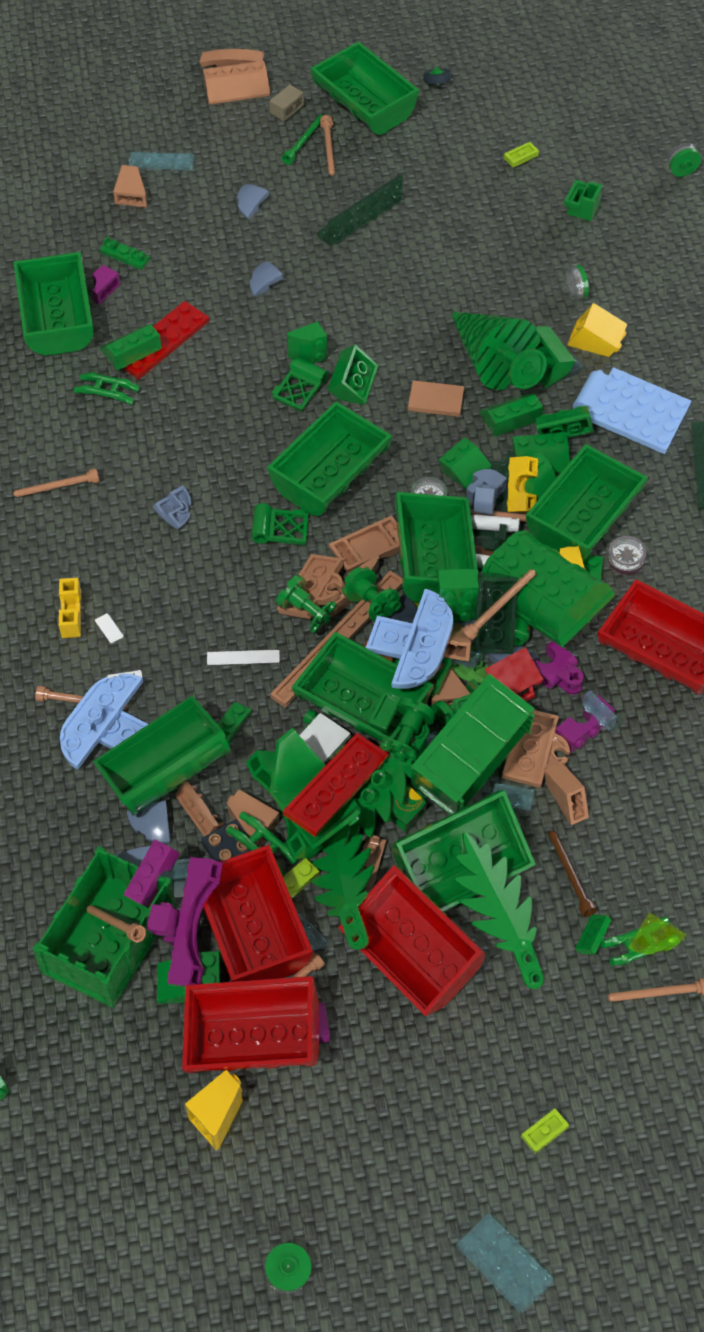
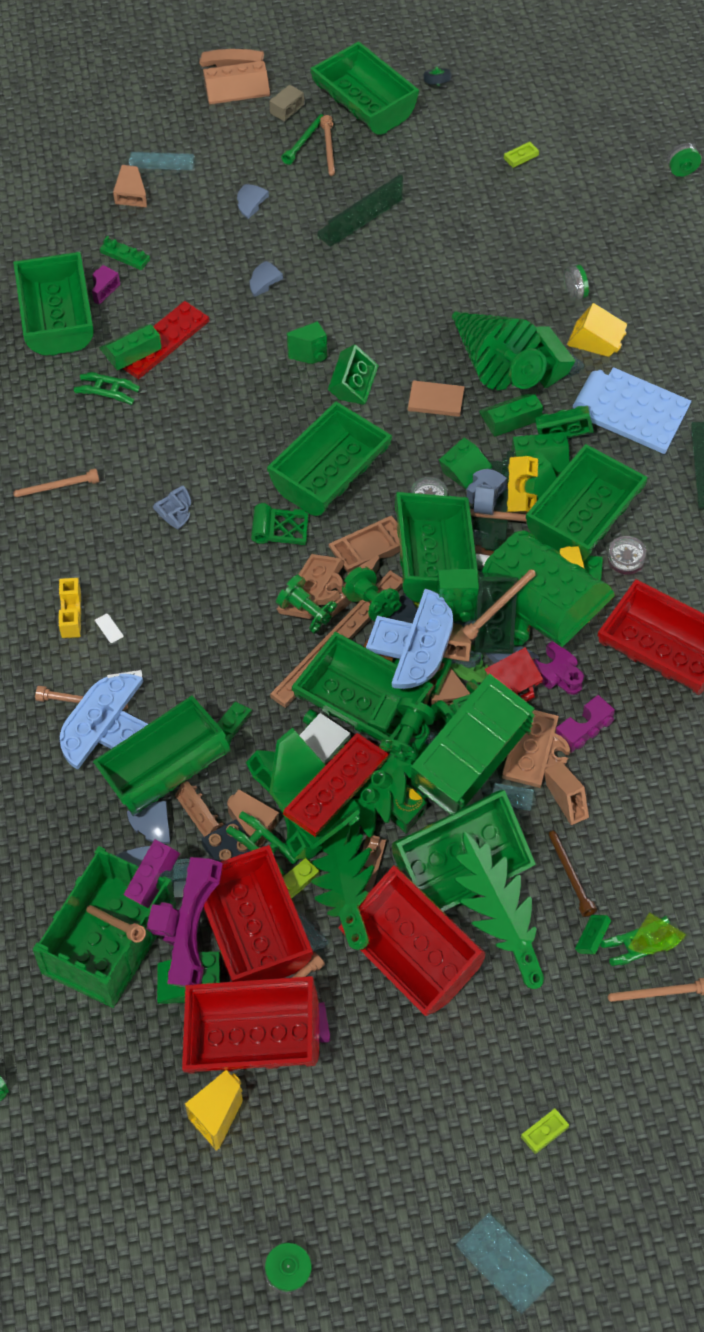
white sticker [207,650,279,665] -> none
green piece [271,357,329,412] -> none
white axle [471,515,520,532] -> none
green plate [564,180,603,221] -> none
clear light blue plate [583,691,617,731] -> none

